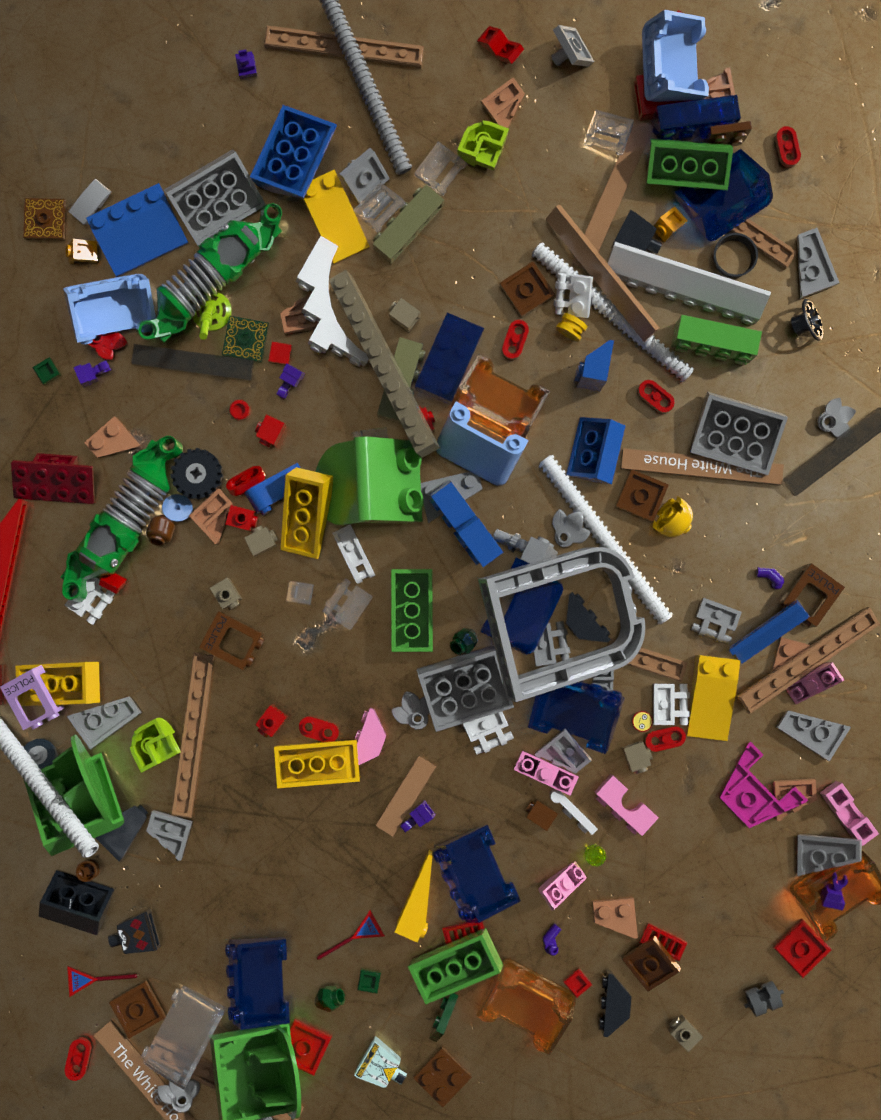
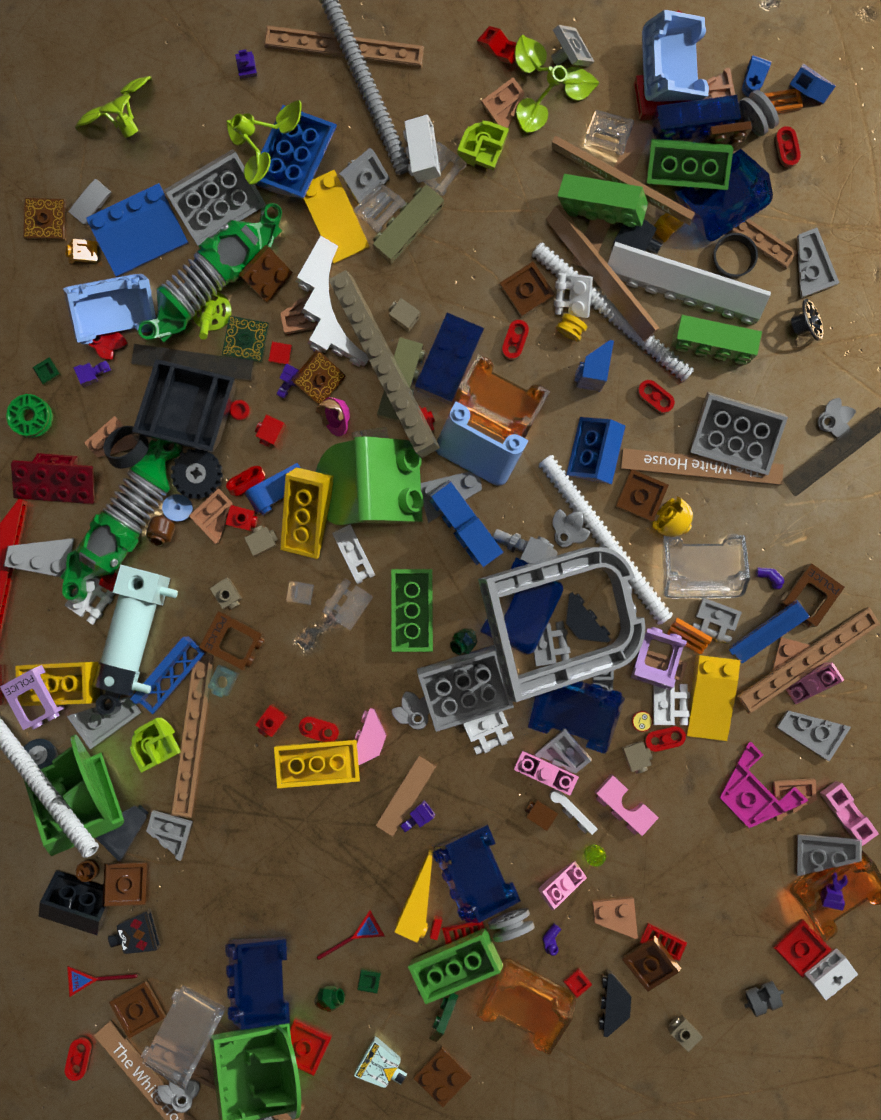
none -> light grey wing [3,538,74,577]
none -> green wheel [6,394,53,439]
none -> lime plant [75,76,152,138]
none -> light aqua piece [92,565,178,715]
none -> black tyre [103,426,149,469]
none -> reddish brown plate [103,862,147,906]
none -> blue fence [130,636,206,714]
none -> black slope [132,359,236,452]
none -> clear light blue brick [208,665,239,698]
none -> lime plant [226,100,302,185]
none -> reddish brown plate [239,245,293,302]
none -> reddish brown plate [291,350,346,405]
none -> dark pink piece [315,397,350,436]
none -> white brick [403,115,441,183]
none -> red tile [430,915,443,940]
none -> light grey wheel [488,908,535,942]
none -> lime plant [515,35,599,133]
none -> medium nougat tile [552,136,695,226]
none -> bright green brick [558,174,648,227]
none -> lavender window [631,627,687,690]
none -> clear windscreen [663,534,750,598]
none -> orange tile [666,618,712,655]
none -> light grey wheel [738,90,779,136]
none -> blue piece [741,55,771,97]
none -> orange tile [765,88,803,113]
none -> blue slope [790,64,836,103]
none -> white brick [805,948,858,1000]

